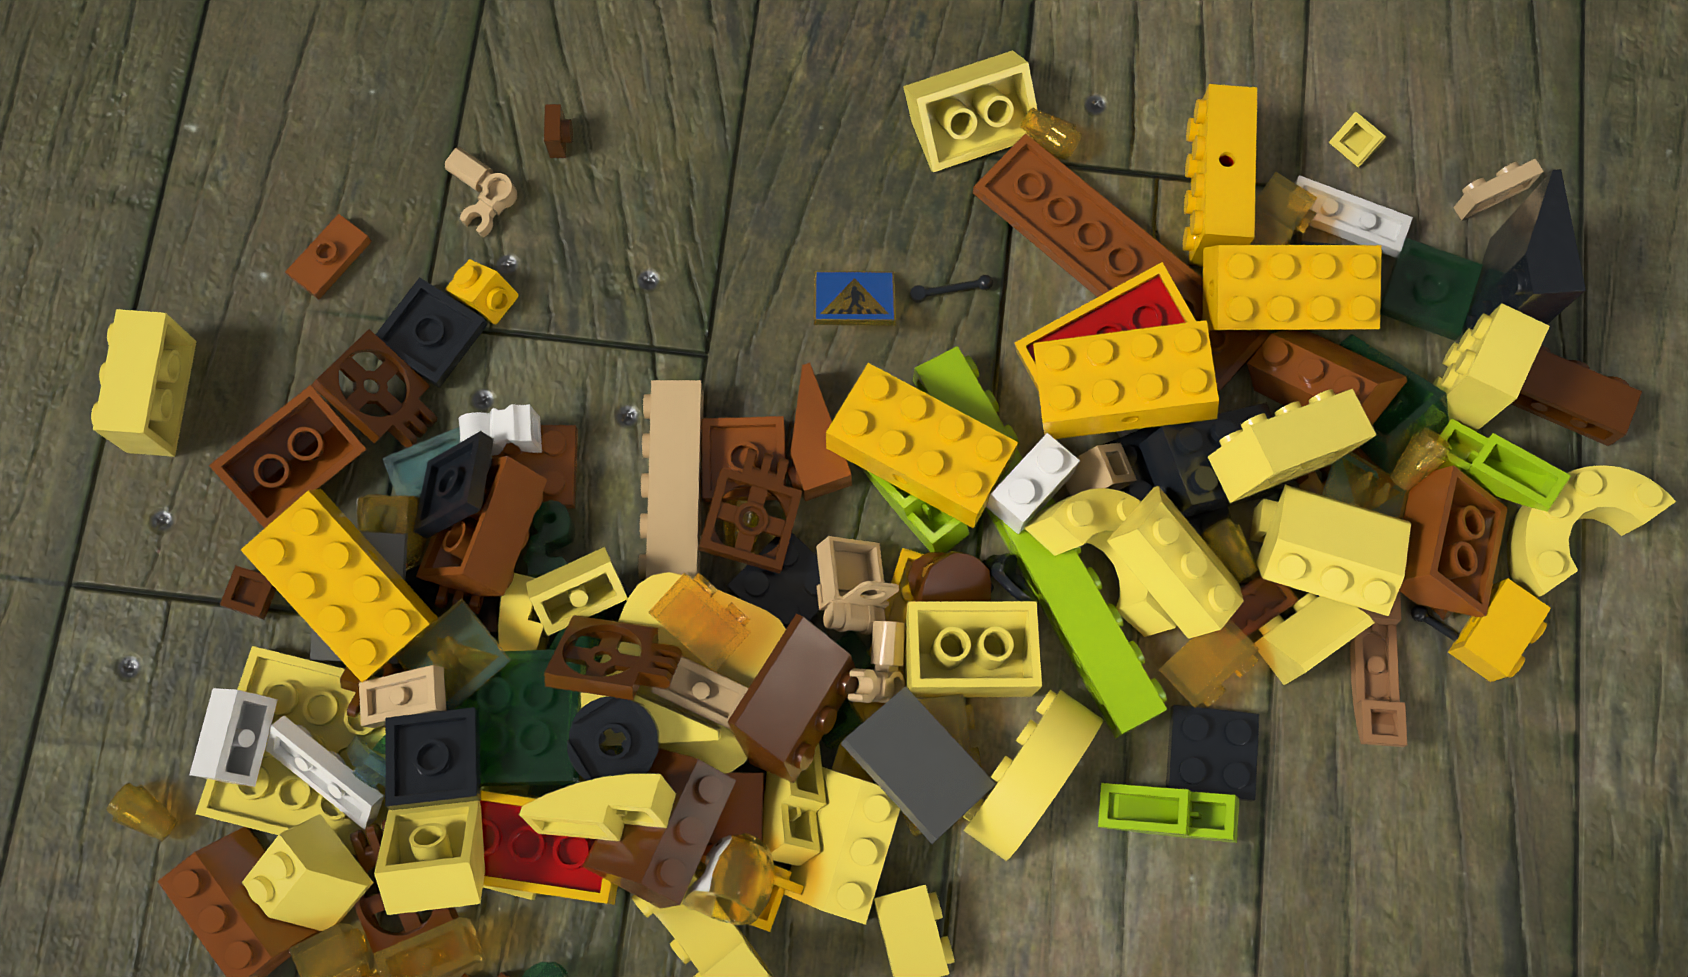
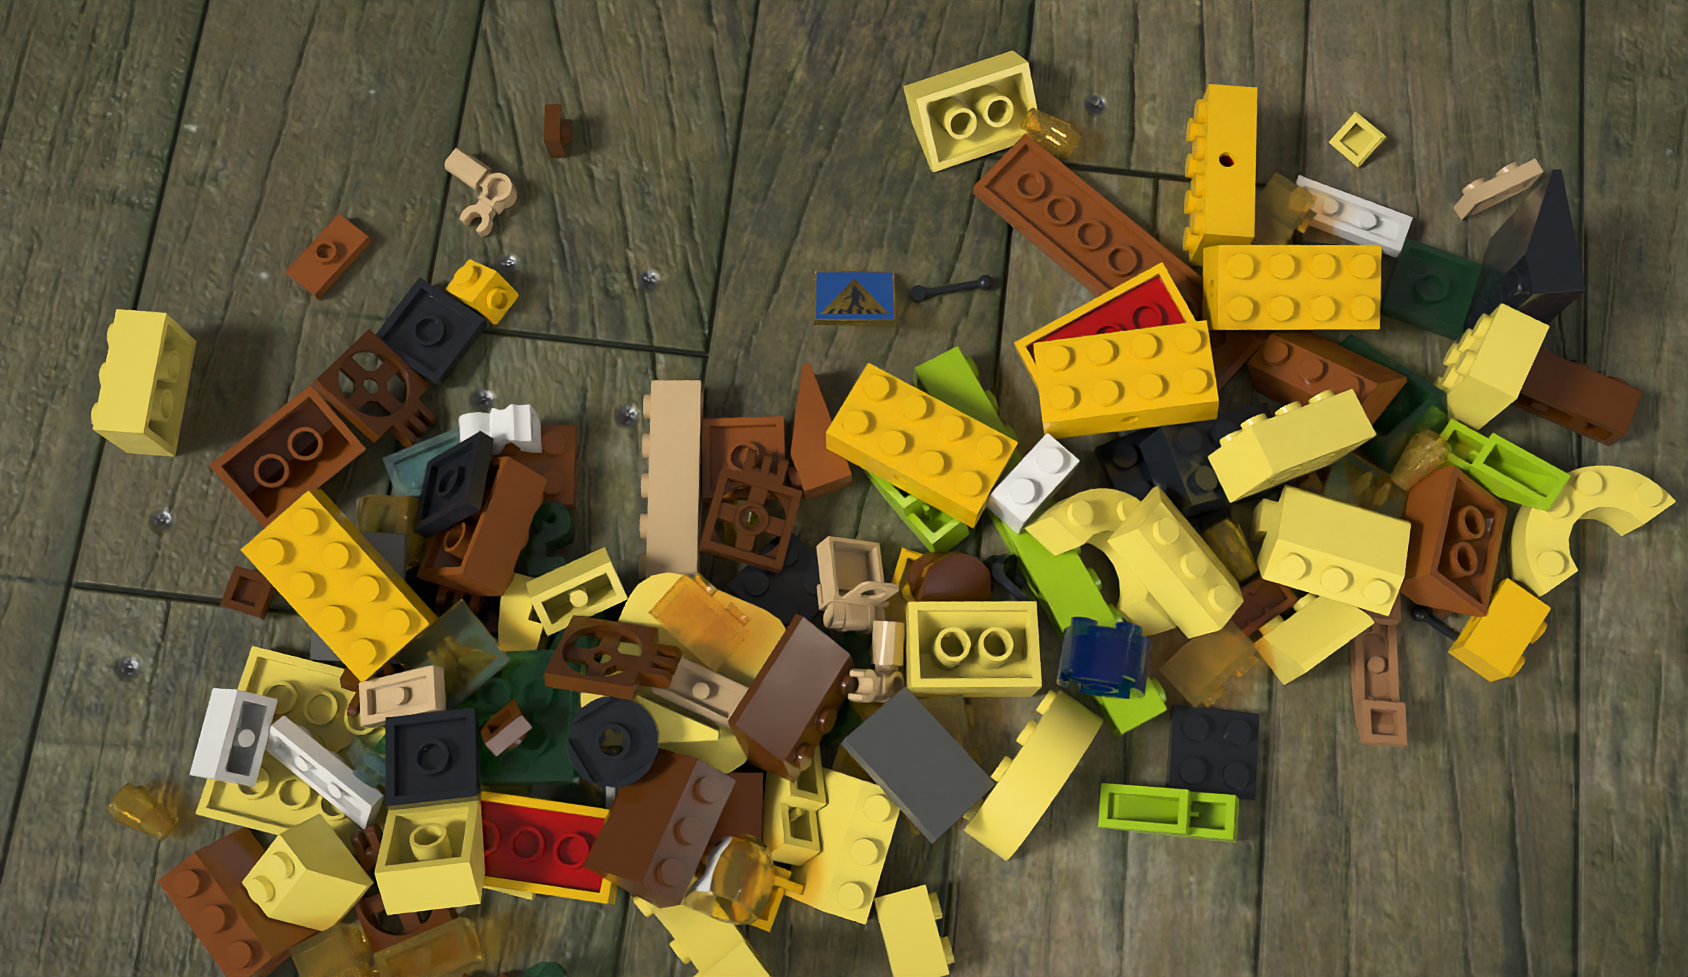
light yellow slope [519,774,676,841] -> none
tan brick [1065,443,1137,496] -> none
none -> reddish brown plate [479,699,532,757]
none -> clear blue brick [1056,617,1152,699]

